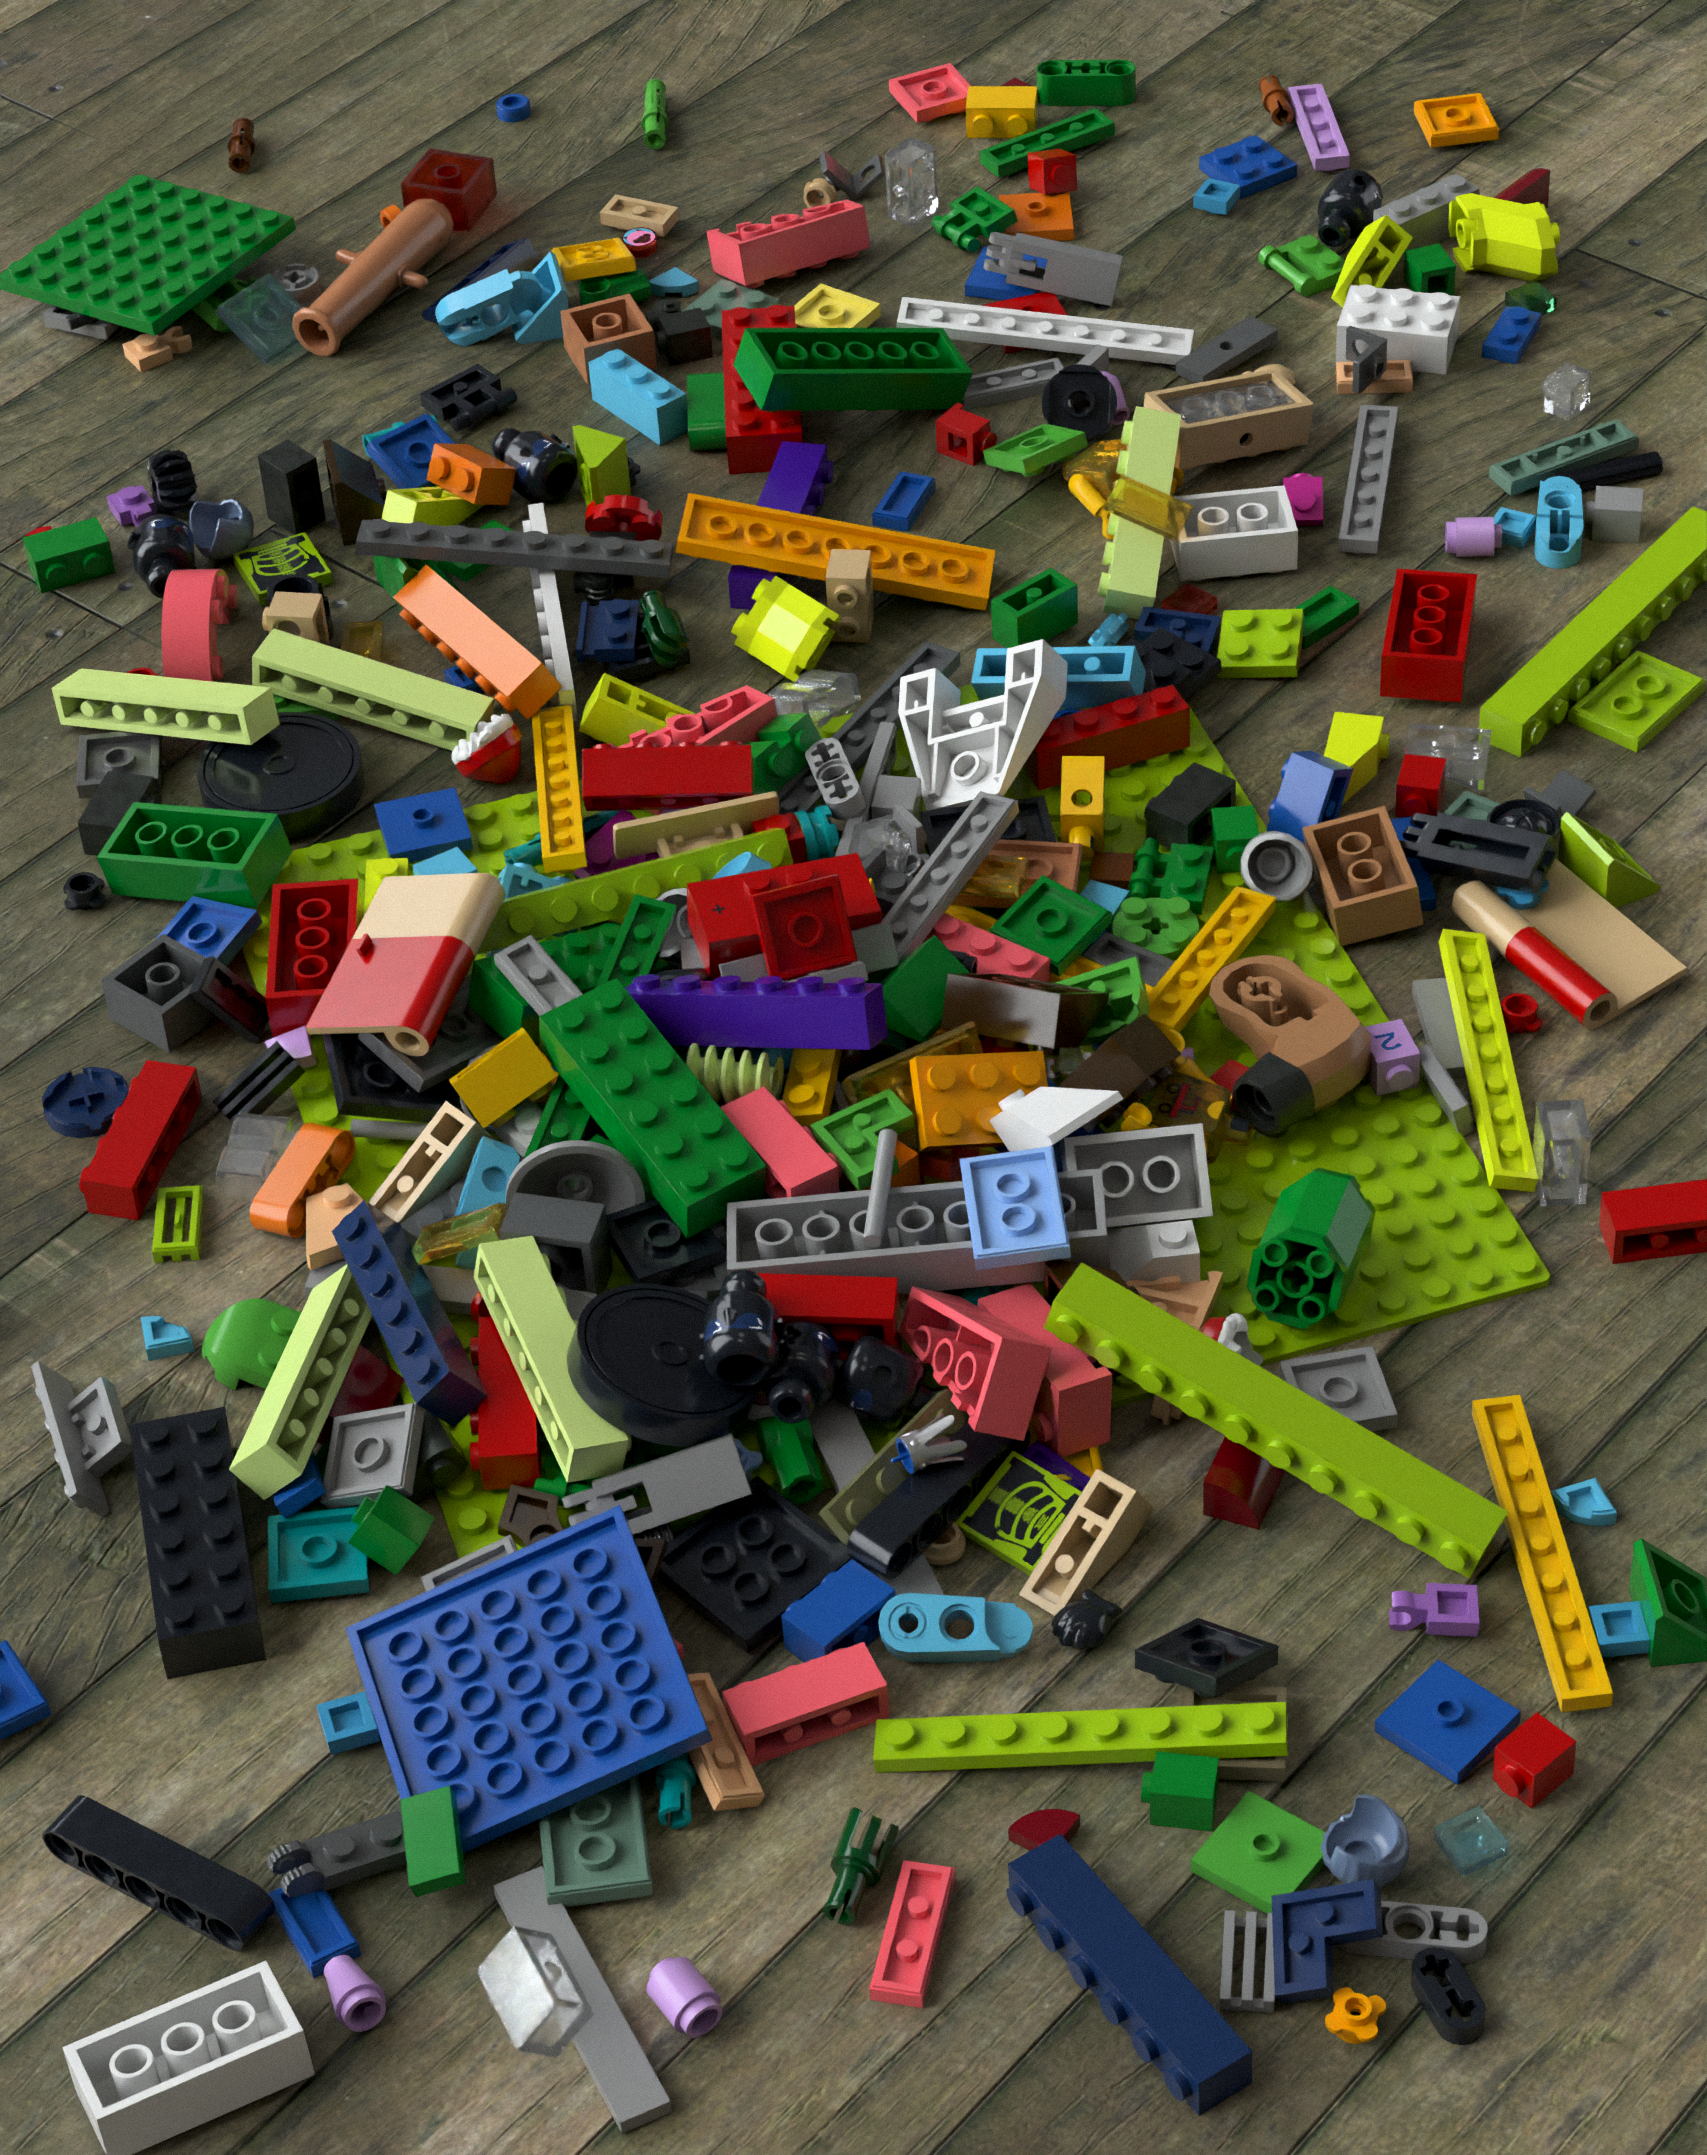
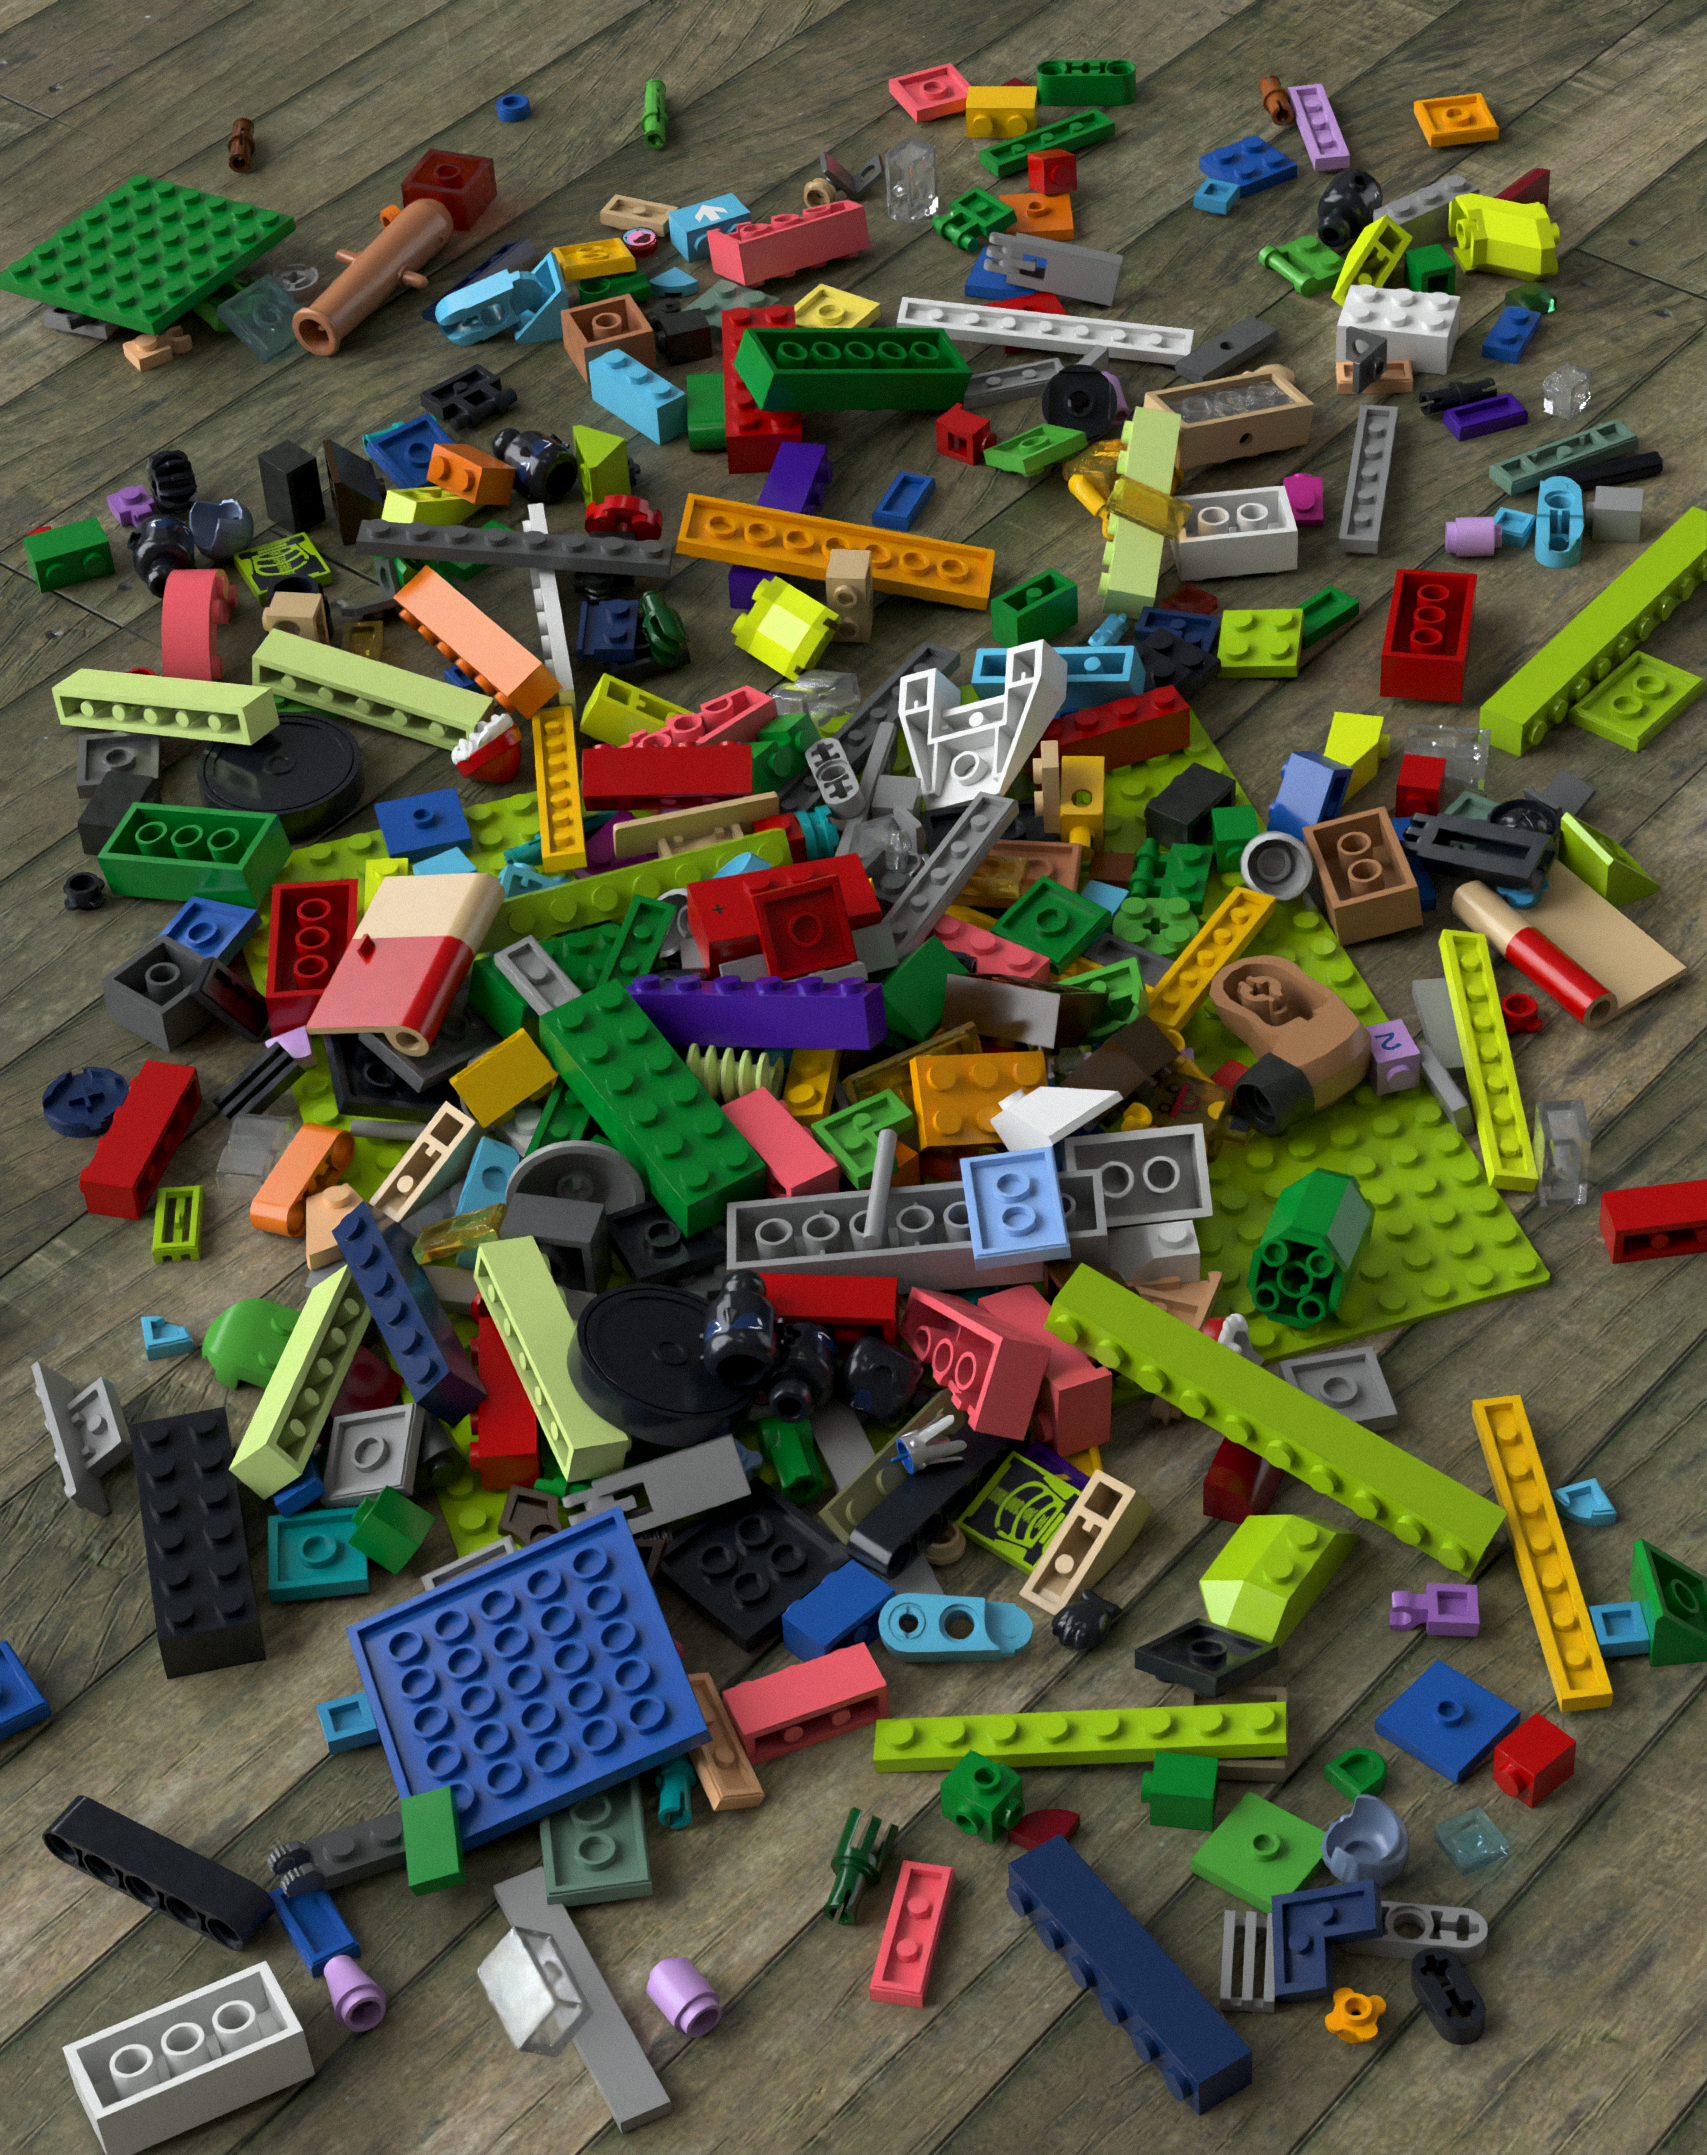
none -> dark grey bracket [340,558,400,620]
none -> medium azure brick [668,193,751,263]
none -> green brick [940,1749,1025,1844]
none -> tan plate [1033,740,1061,833]
none -> lime wedge [1199,1514,1359,1651]
none -> green tile [1324,1748,1387,1803]
none -> black pin [1419,377,1497,415]
none -> dark purple tile [1443,393,1528,442]

